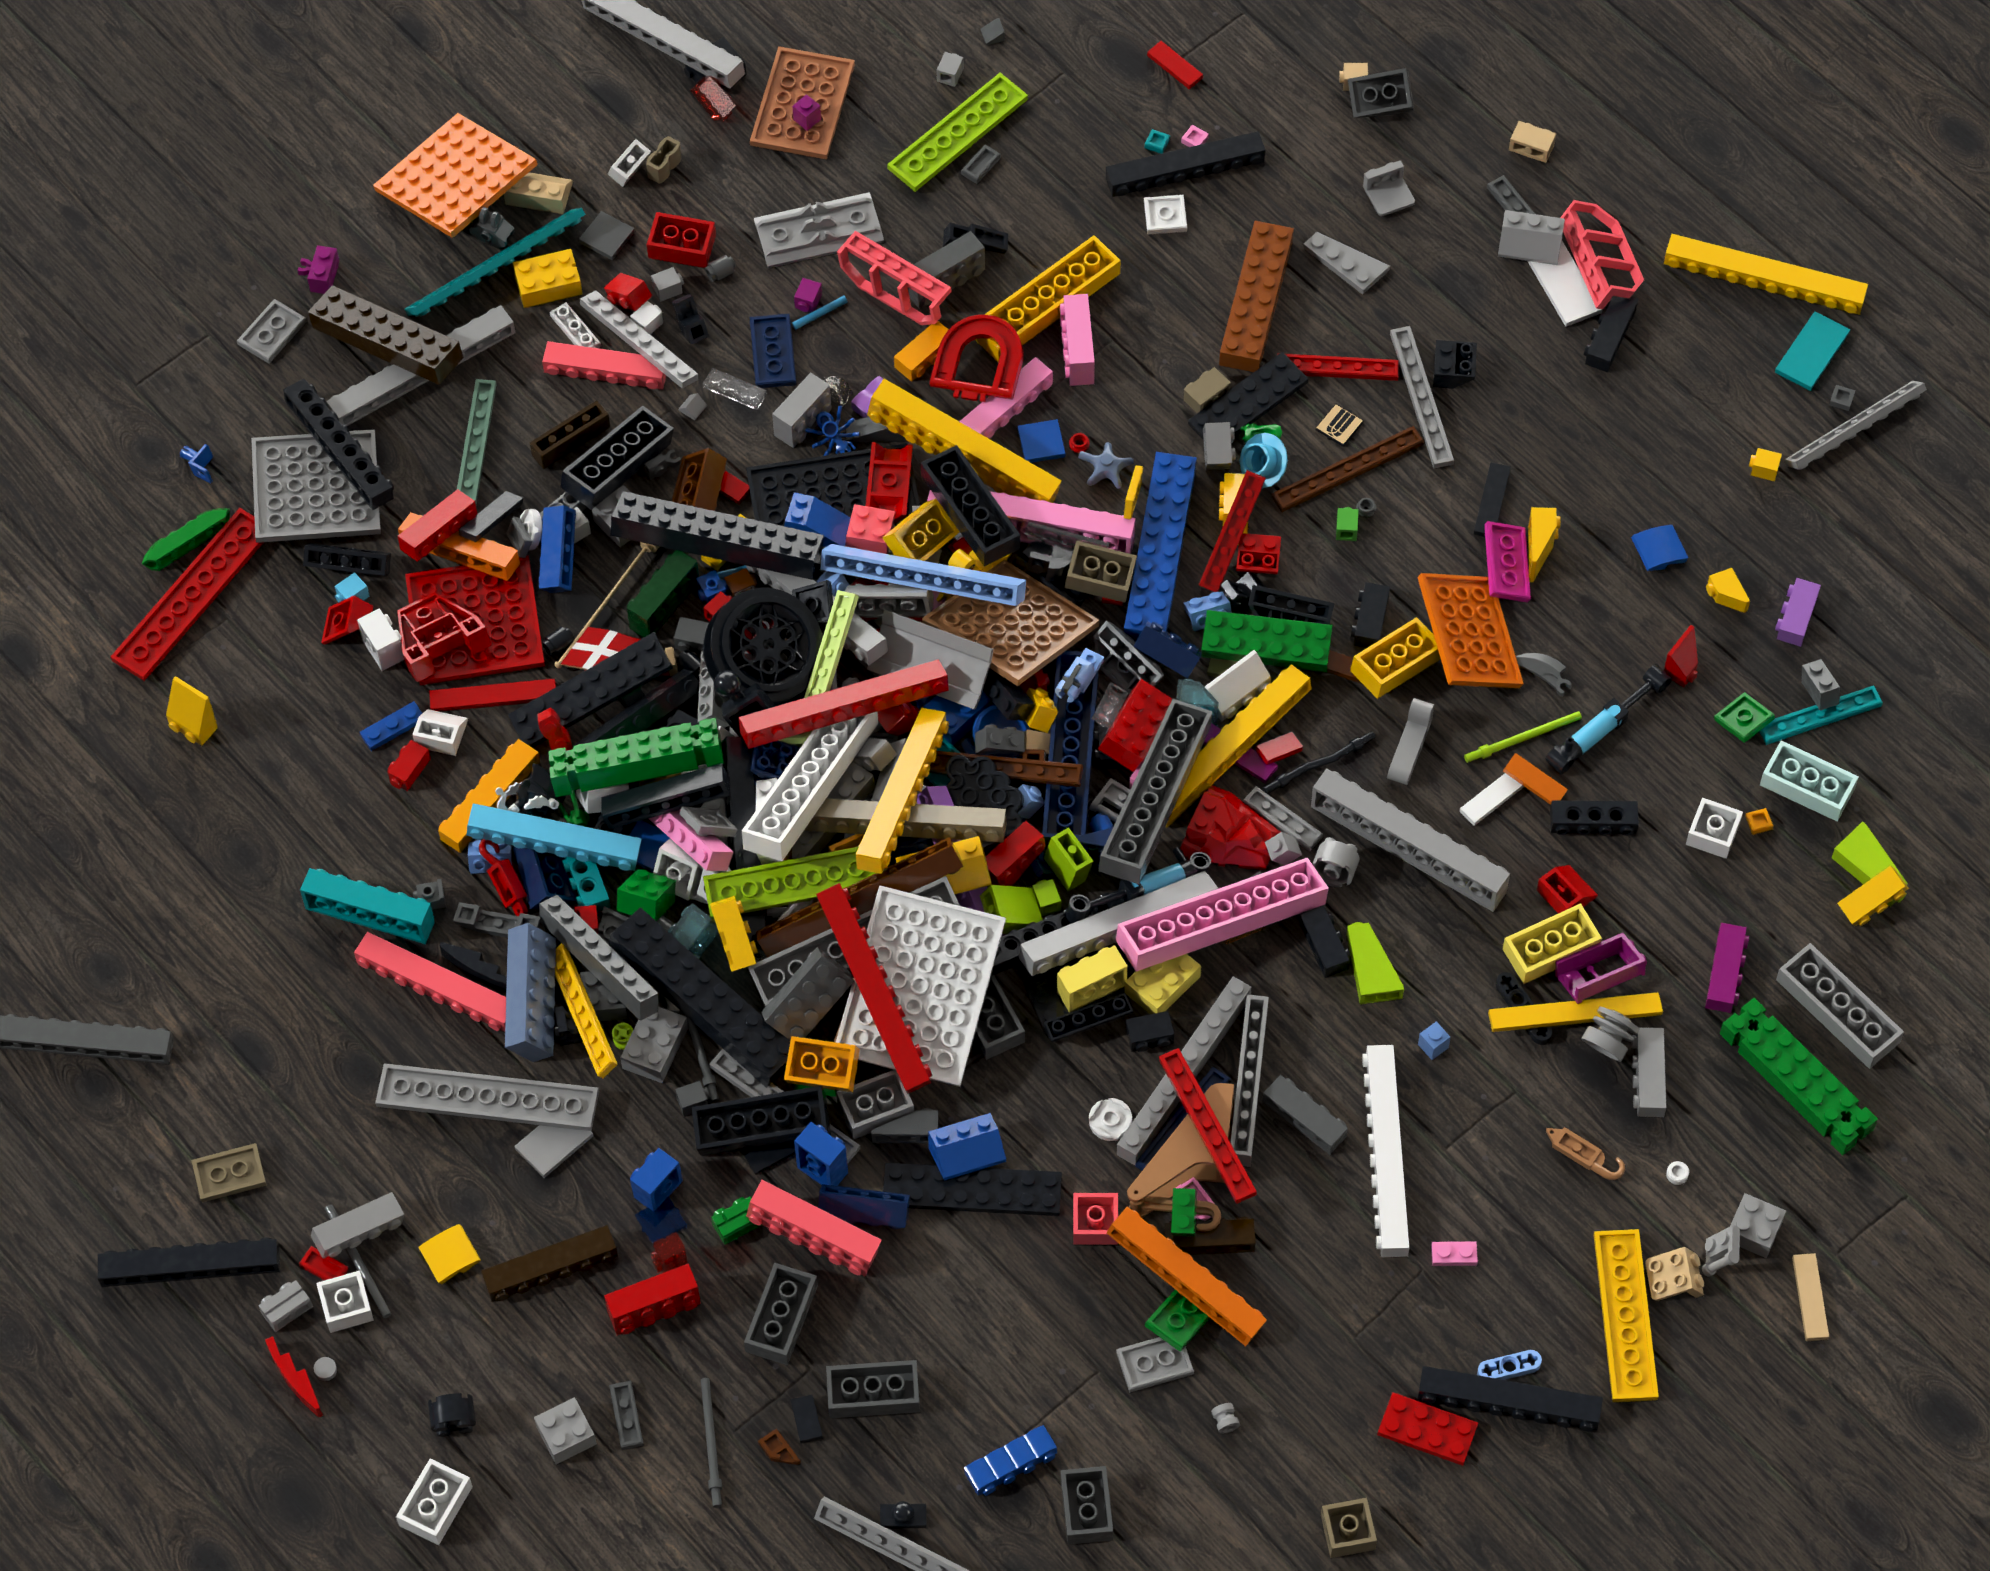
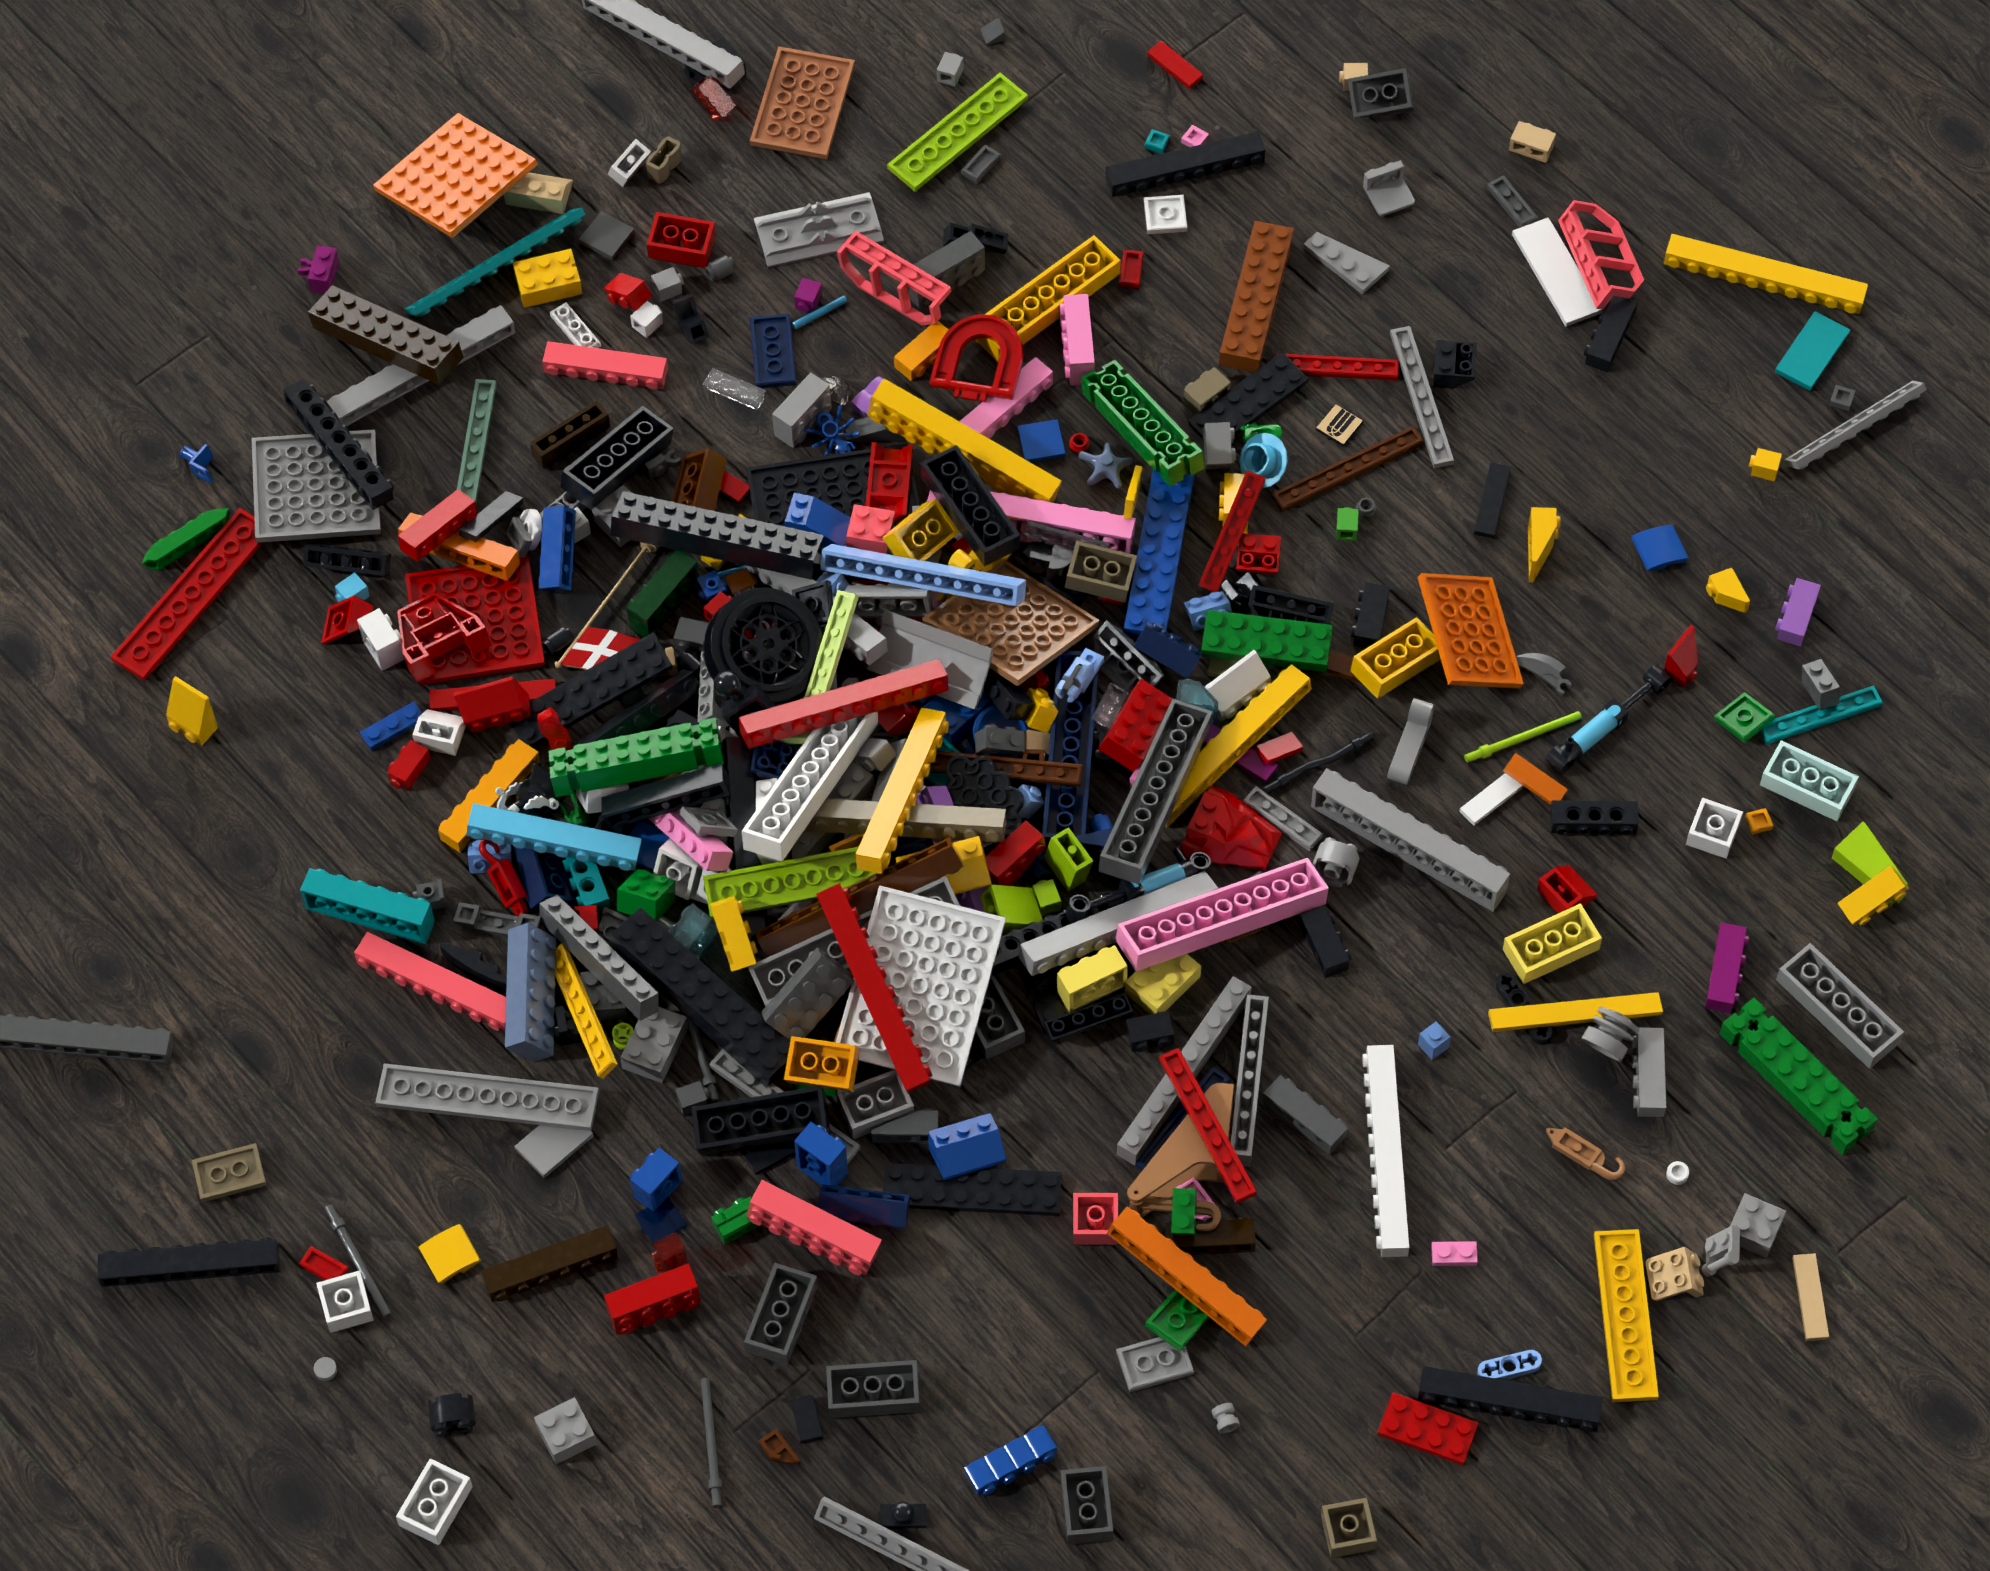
light grey tile [237,299,307,364] -> none
light grey brick [259,1280,313,1332] -> none
red slope [265,1337,323,1417] -> none
light grey brick [311,1192,404,1258] -> none
dark grey hinge [469,207,515,248] -> none
light grey plate [580,290,698,388] -> none
dark grey tile [609,1381,644,1450] -> none
light grey slope [678,393,707,420] -> none
magenta brick [792,94,821,131] -> none
light grey plate [1089,778,1130,823] -> none
white tile [1089,1098,1132,1141] -> none
light grey brick [1265,832,1302,865] -> none
lime slope [1346,922,1404,1004] -> none
dark pink tile [1485,521,1531,602] -> none
light grey slope [1498,210,1565,265] -> none
magenta door [1555,933,1647,1004] -> none
none -> red slope [454,676,531,732]
none -> green brick [1081,360,1205,487]
none -> red tile [1119,250,1143,289]

